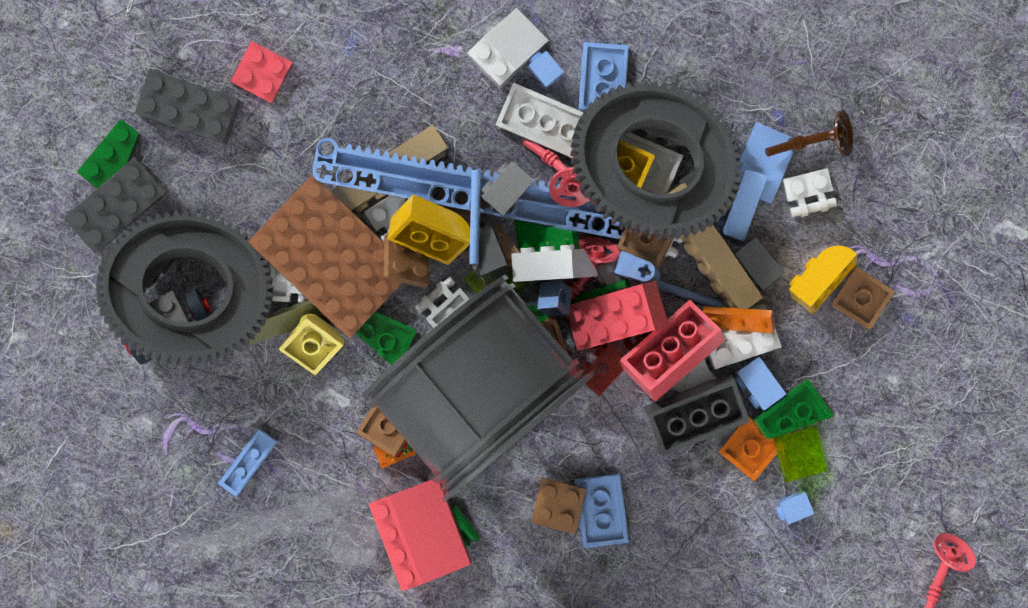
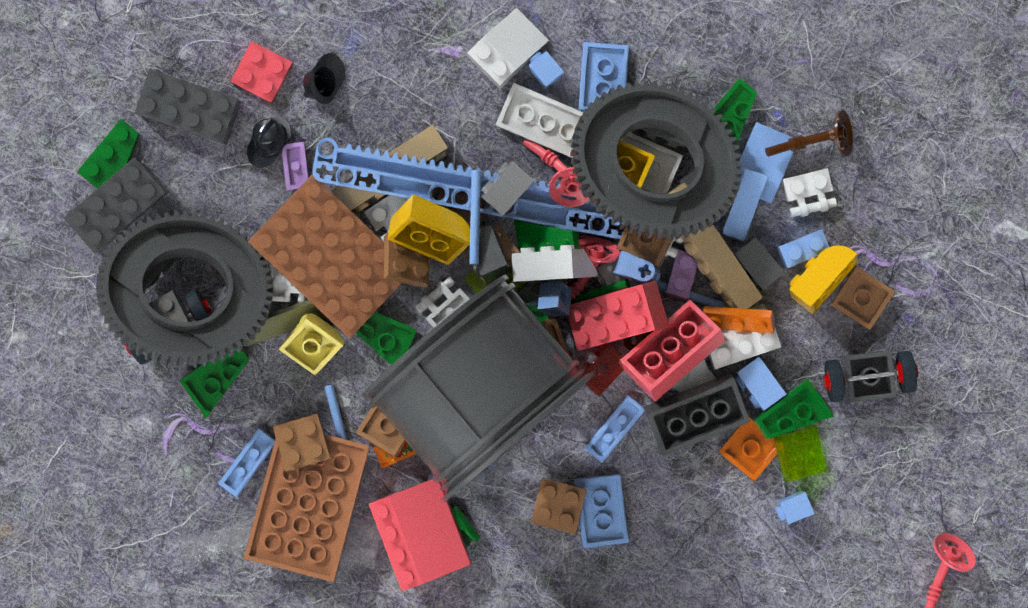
none -> green wing [179,348,250,418]
none -> nougat plate [243,423,370,582]
none -> black piece [247,118,291,168]
none -> medium nougat plate [273,414,331,472]
none -> lavender plate [282,142,309,191]
none -> black piece [303,53,345,104]
none -> light blue piece [324,384,348,440]
none -> light blue tile [584,395,645,463]
none -> lavender plate [665,250,698,301]
none -> green wing [713,78,757,145]
none -> light blue brick [776,229,829,269]
none -> brick [823,350,919,403]

